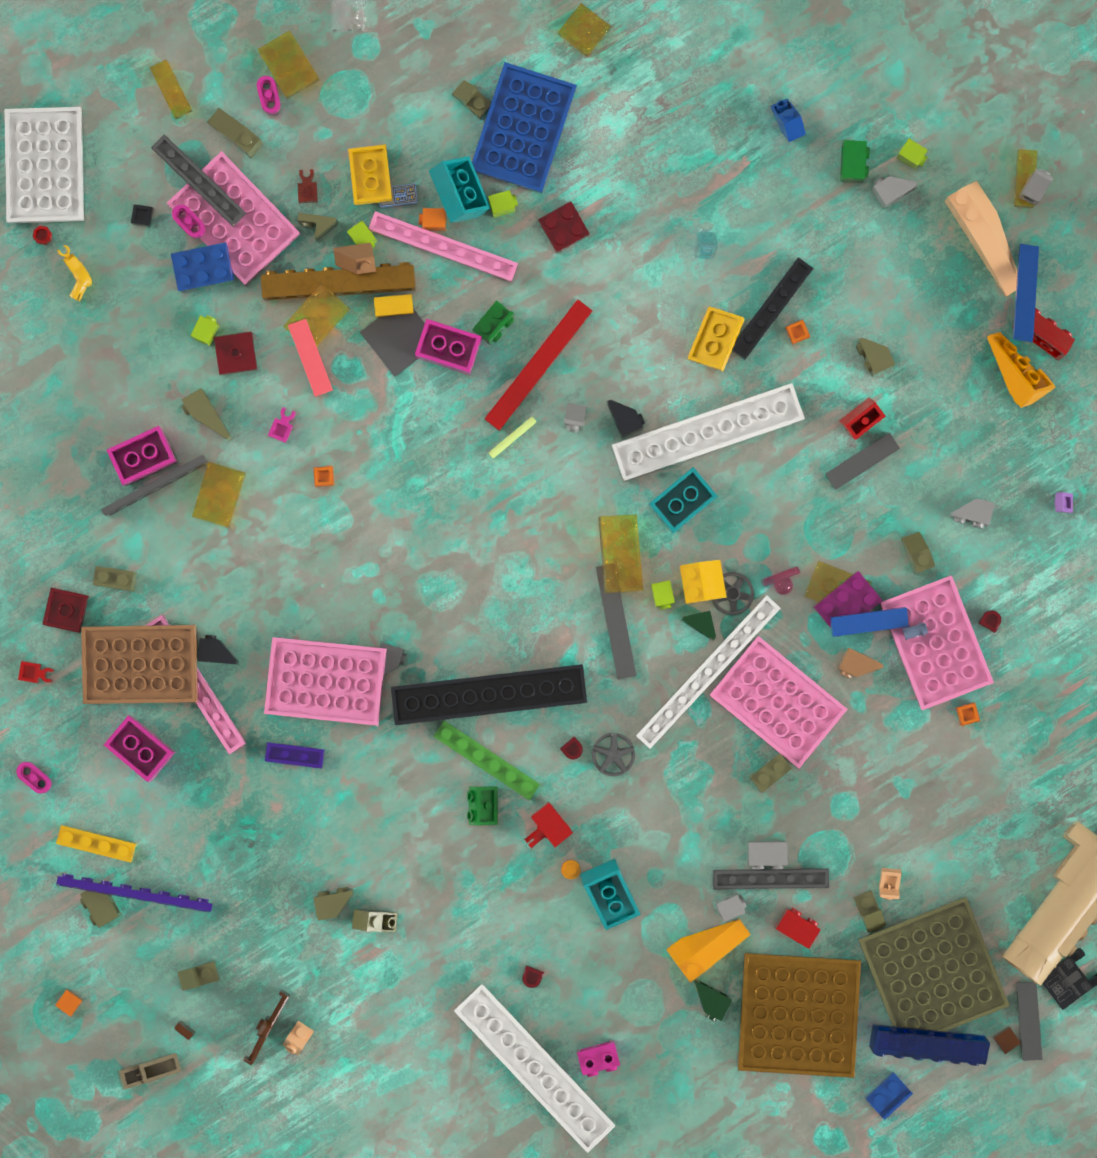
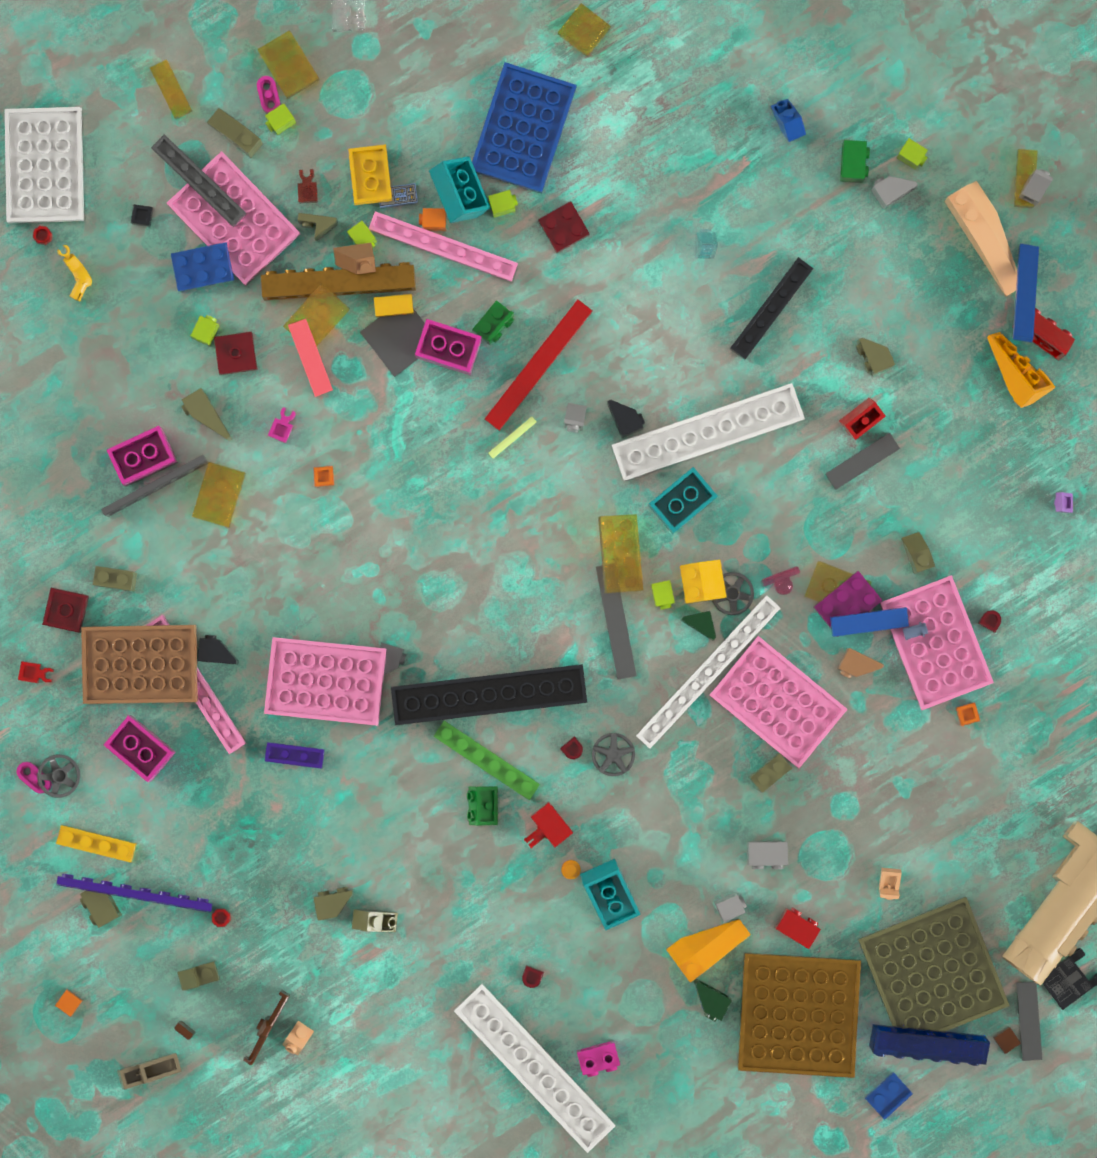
dark pink plate [172,204,205,238] -> none
olive slope [452,80,491,119] -> none
yellow plate [687,306,744,372] -> none
dark grey tile [713,868,829,890] -> none
orange tile [785,320,810,345] -> none
olive slope [853,890,886,933] -> none
light grey slope [949,498,995,529] -> none
none -> dark grey wheel [37,754,80,798]
none -> red tile [212,908,231,927]
none -> lime brick [265,103,296,135]

